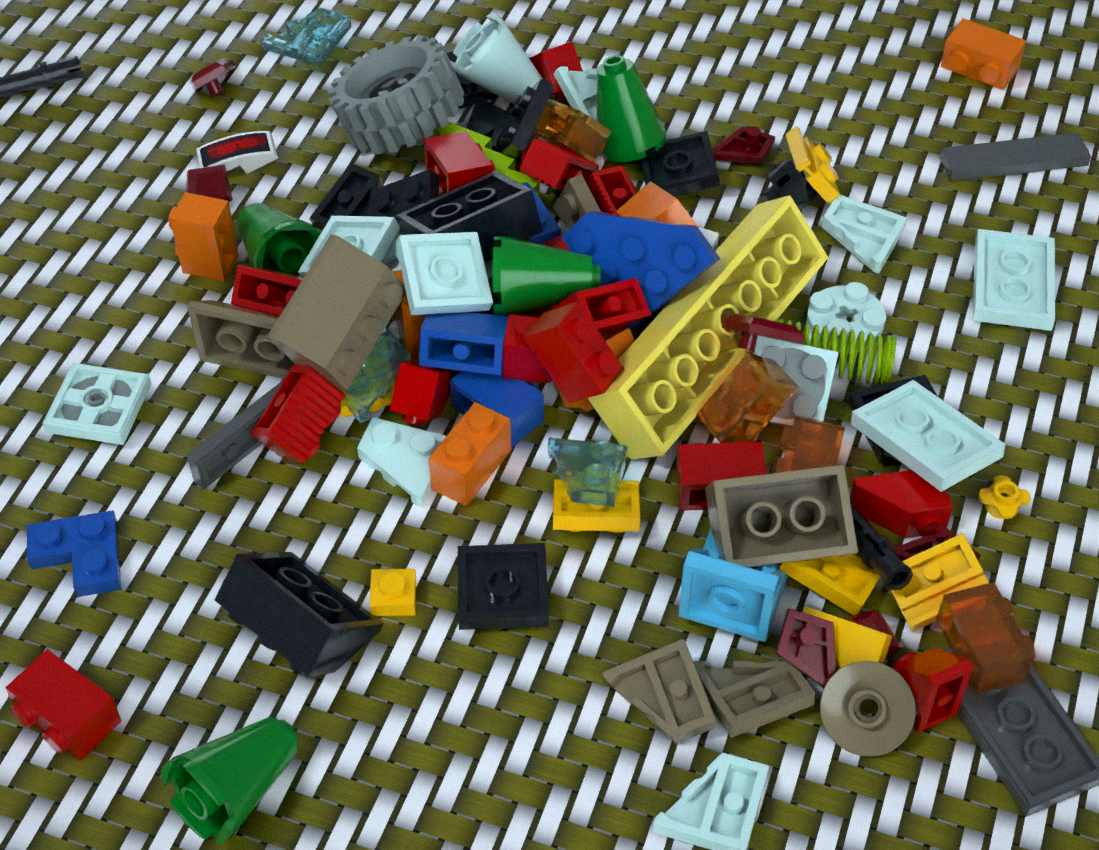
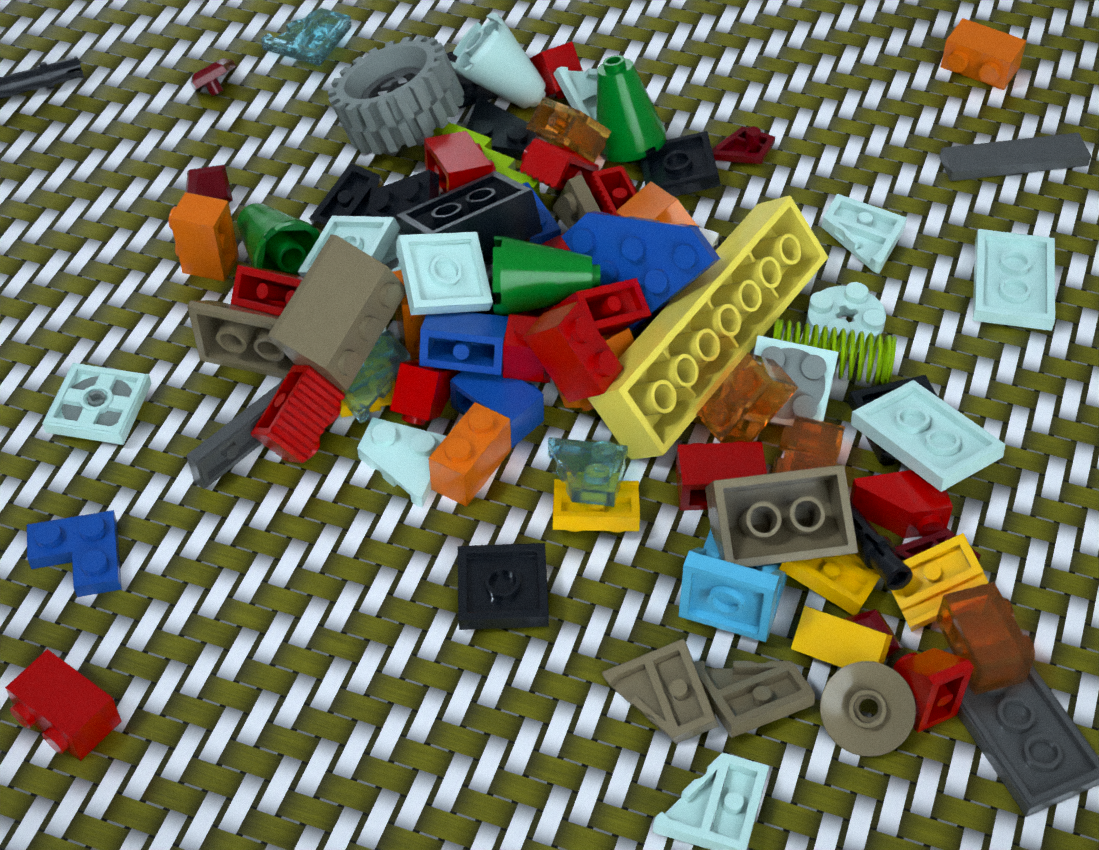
green cone [161,717,298,845] -> none
slope [196,131,278,174] -> none
black slope [214,552,384,677] -> none
yellow plate [370,569,416,616] -> none
black plate [495,79,554,159] -> none
dark red piece [722,314,805,351] -> none
black piece [764,160,818,210] -> none
dark red piece [775,608,836,688] -> none
yellow plate [785,126,840,204] -> none
yellow plate [978,475,1031,519] -> none

